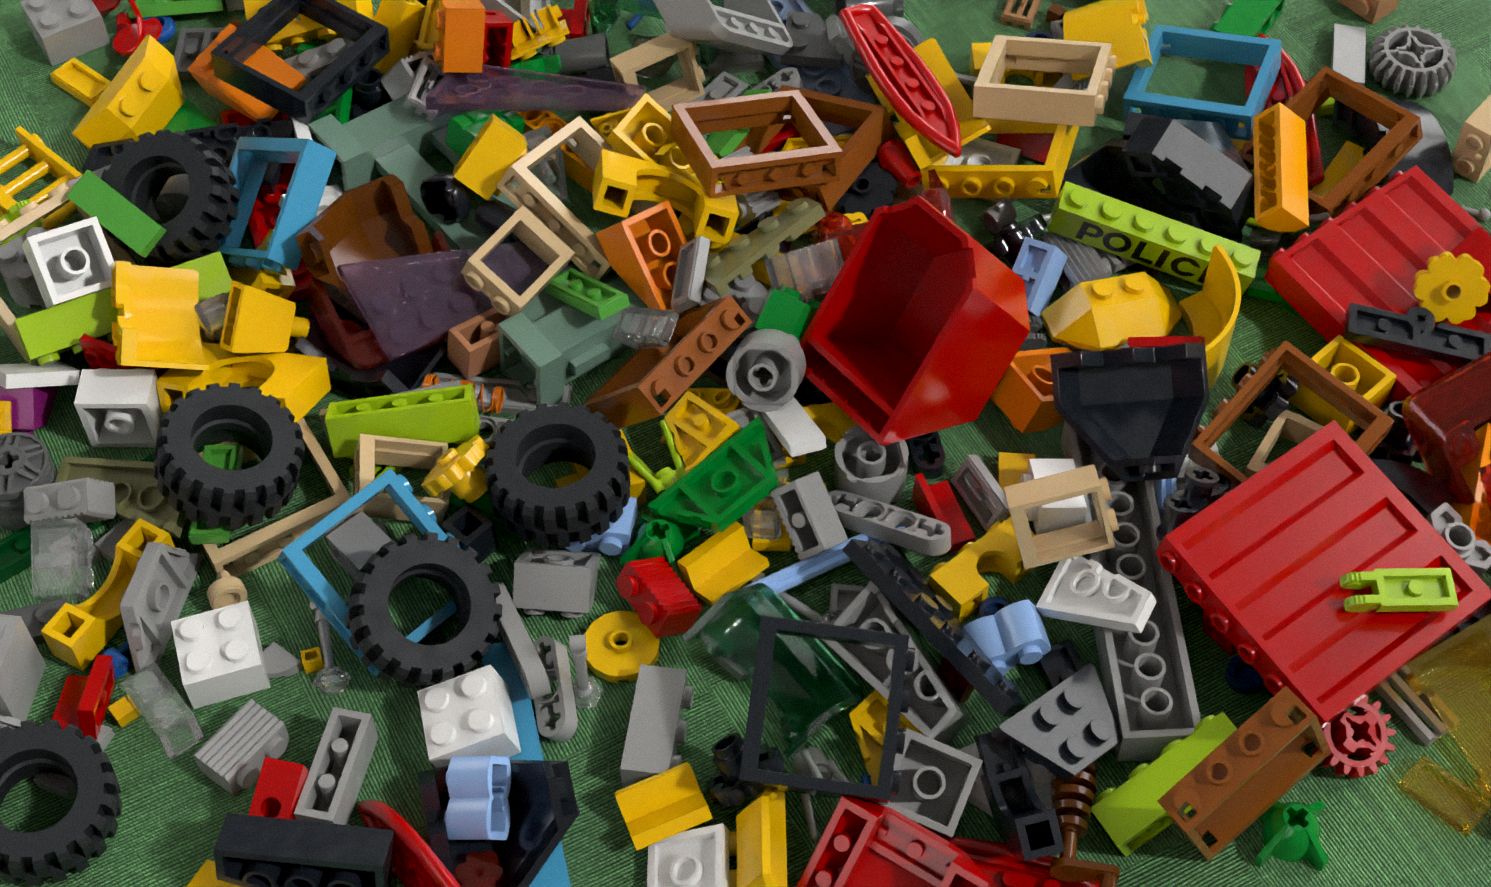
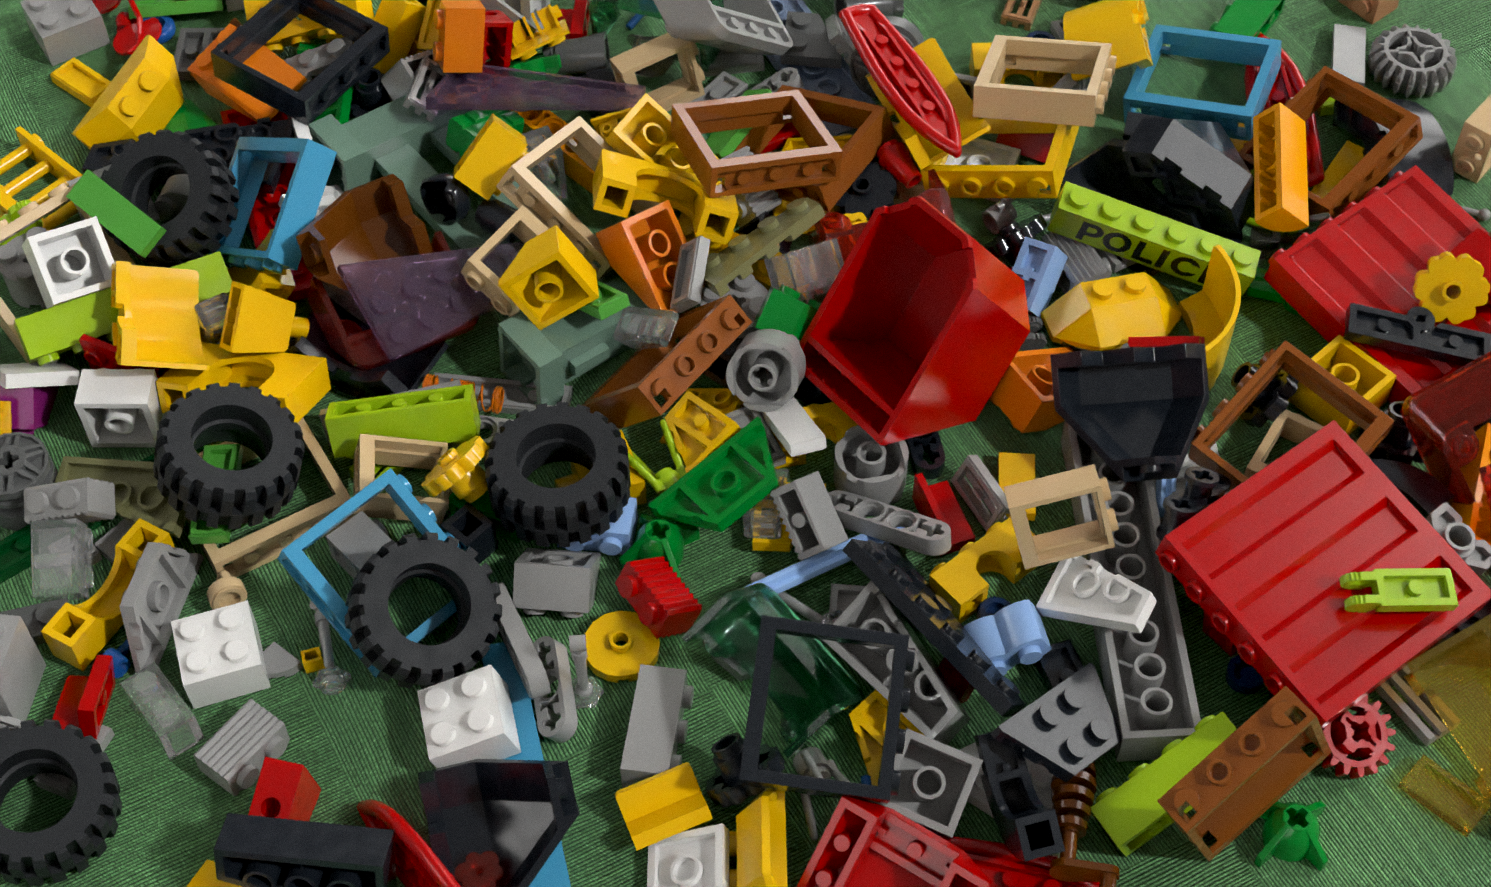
yellow piece [107,696,138,728] -> none
light grey brick [293,707,379,825] -> none
light blue brick [444,755,511,840] -> none
nougat brick [447,308,510,380] -> none
yellow panel [677,521,770,606] -> none
white brick [1020,458,1087,535] -> none
reddish brown piece [1046,3,1067,24] -> none
none -> yellow slope [498,225,599,330]

